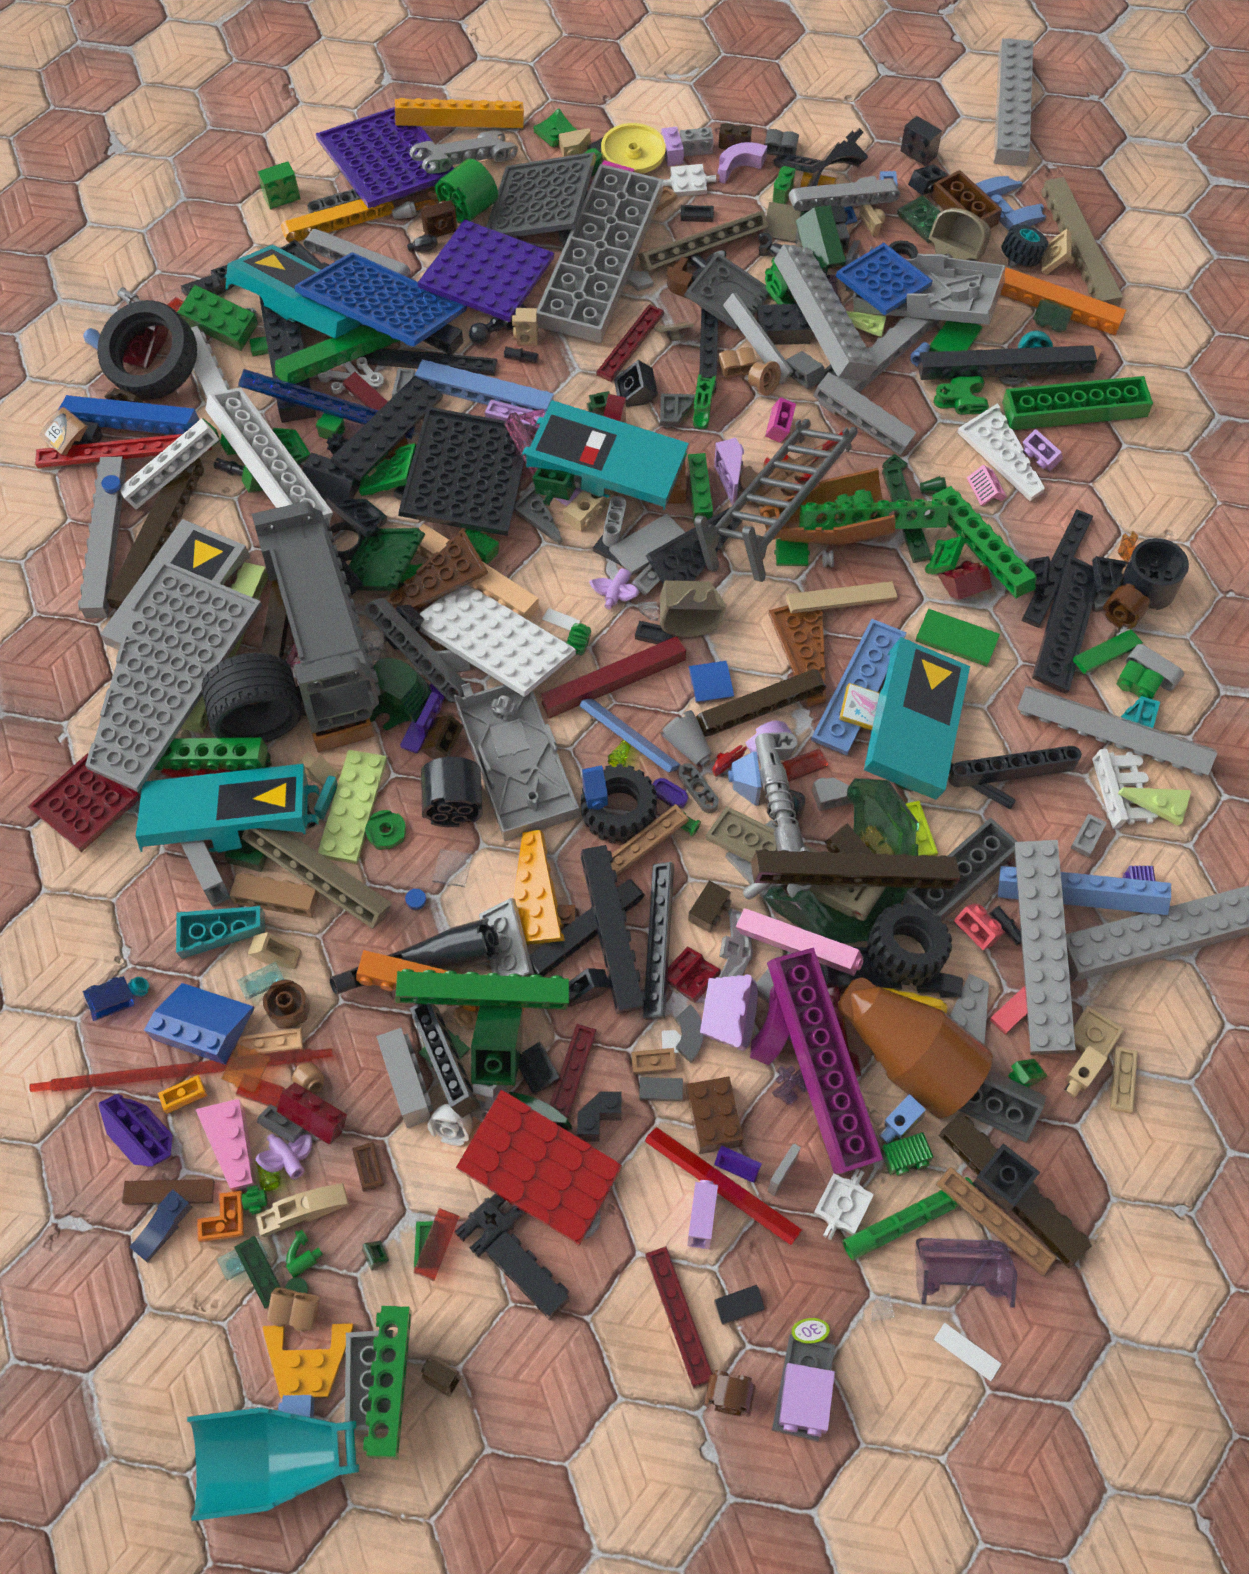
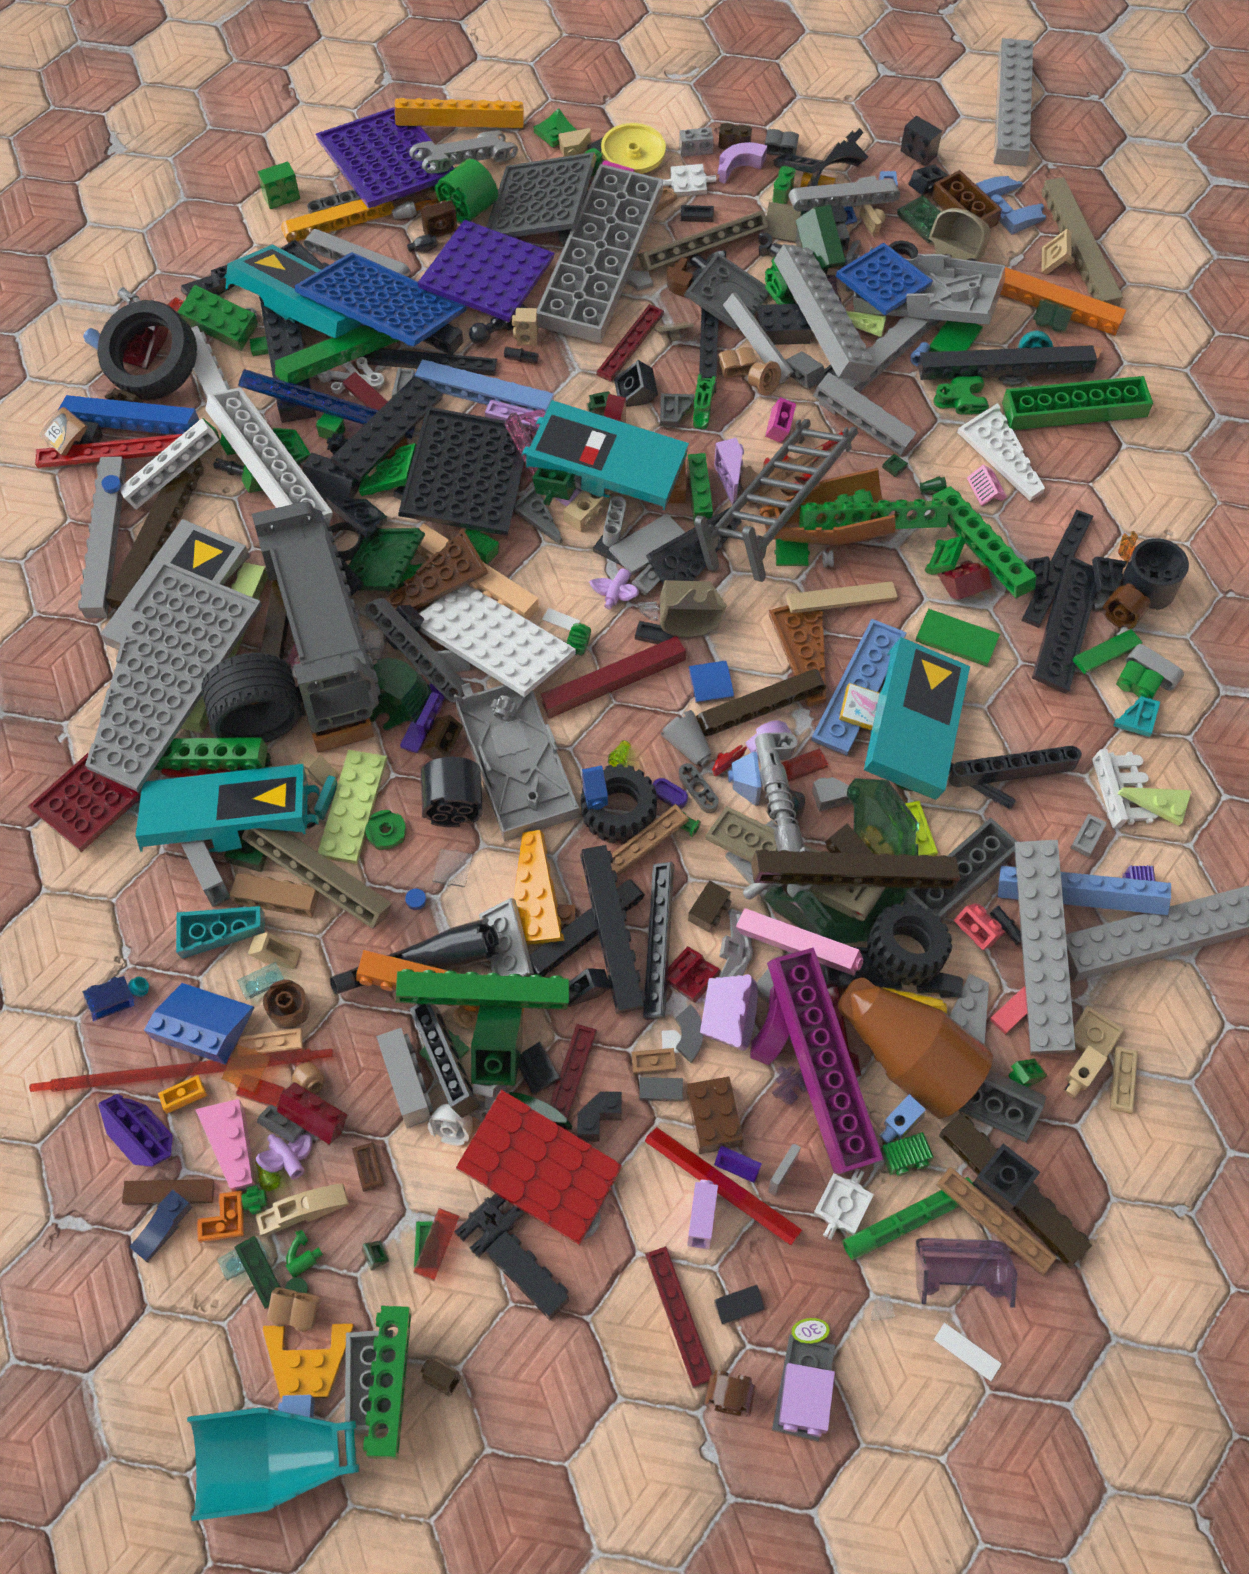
medium blue tile [580,698,681,772] -> none
lavender brick [661,126,684,166] -> none
dark green tile [882,466,932,563] -> none
black wheel [1001,224,1049,267] -> none
light grey brick [1017,685,1217,776] -> none
lavender brick [1023,429,1063,471] -> none

